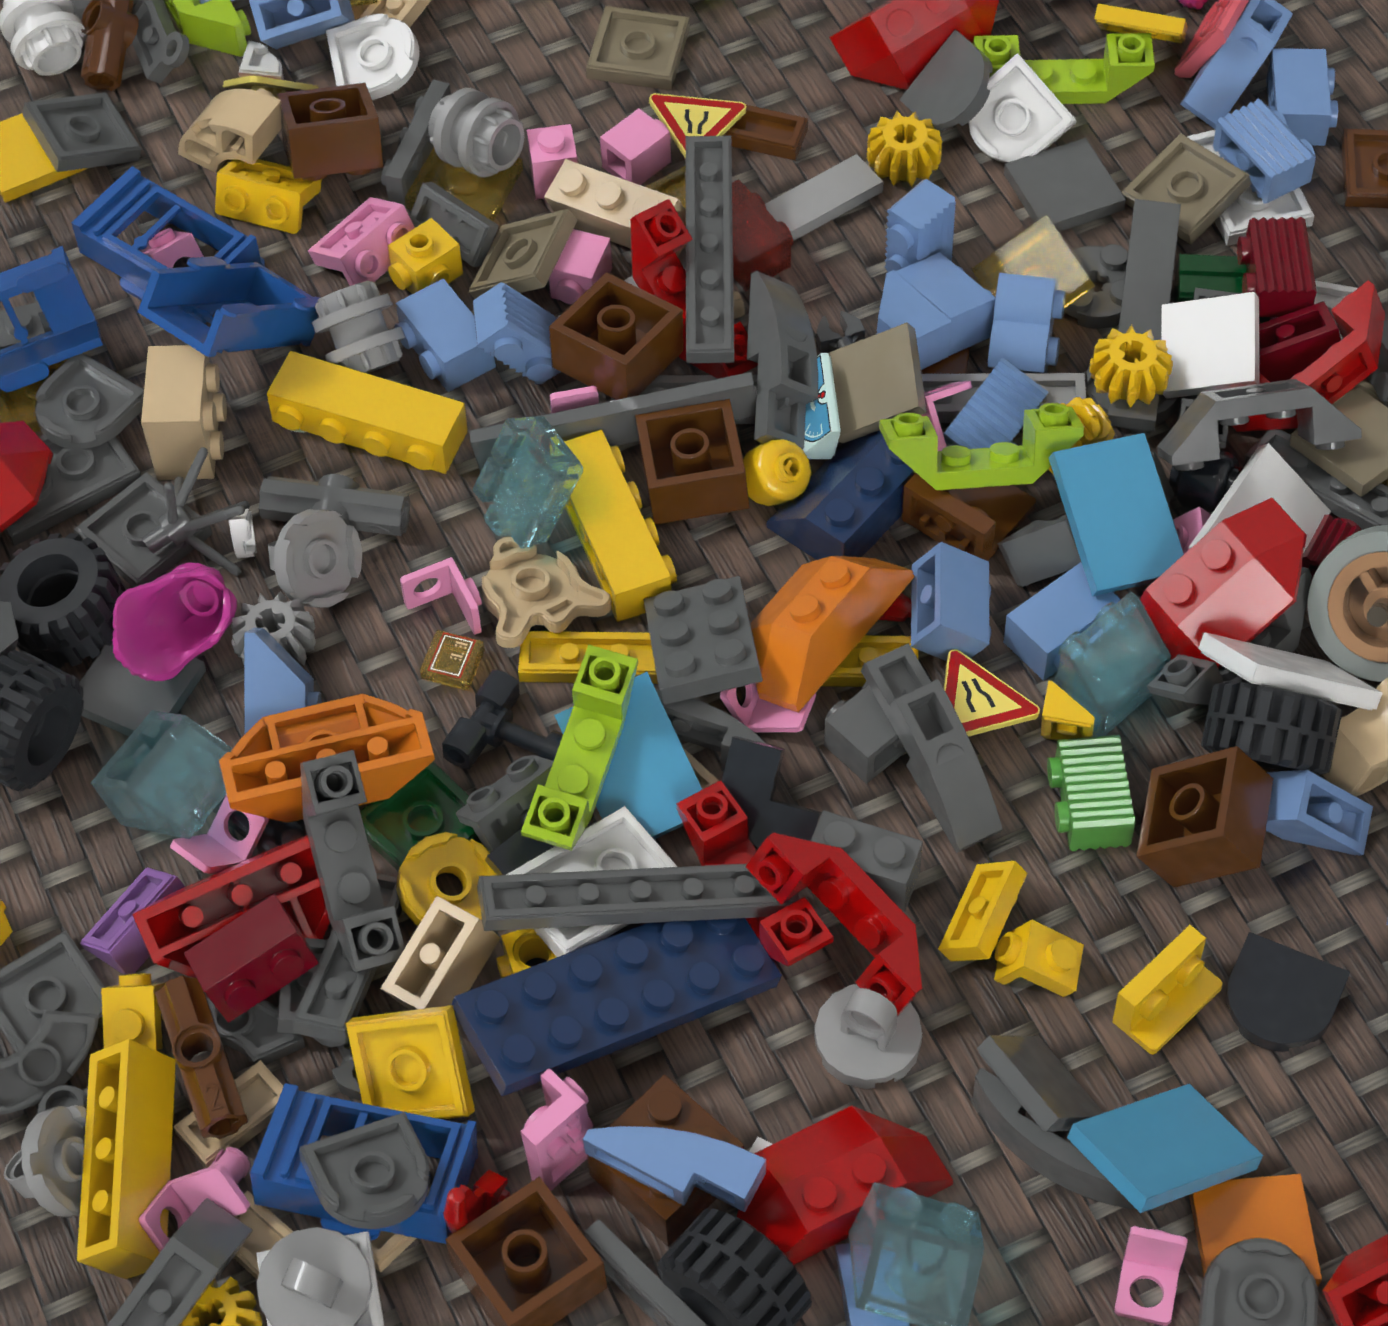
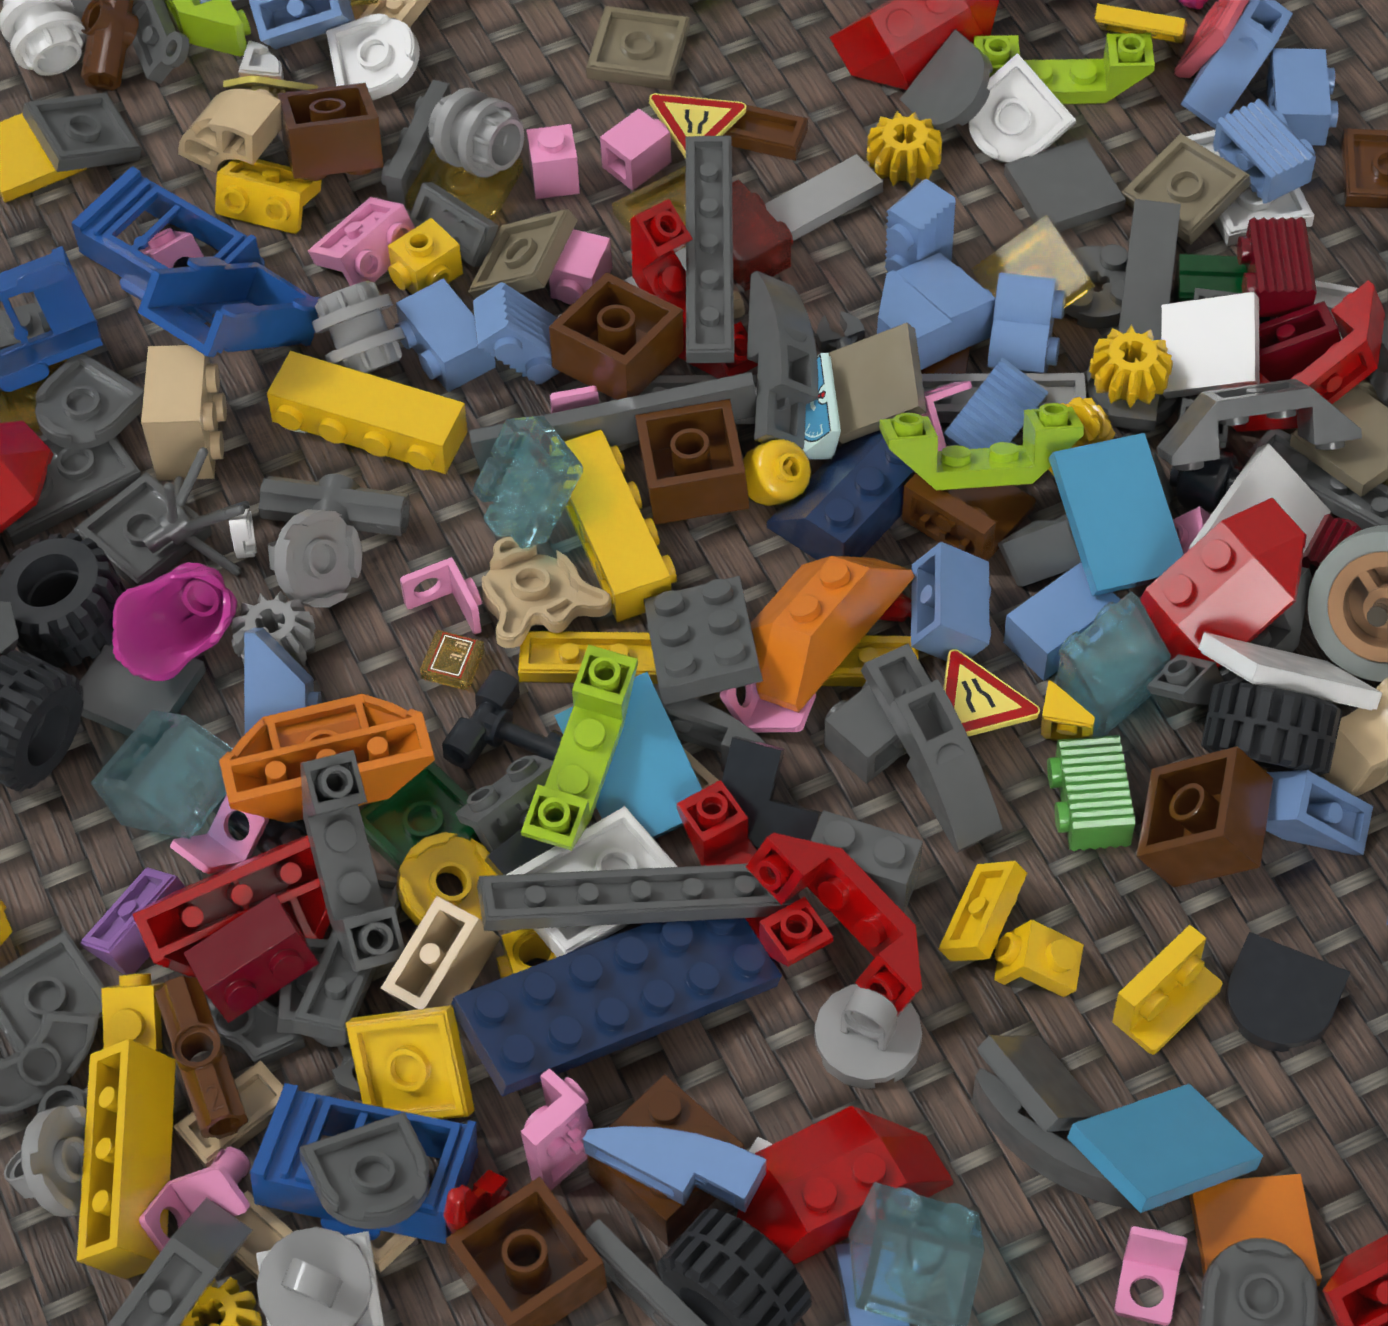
tan brick [544,159,686,257] -> none

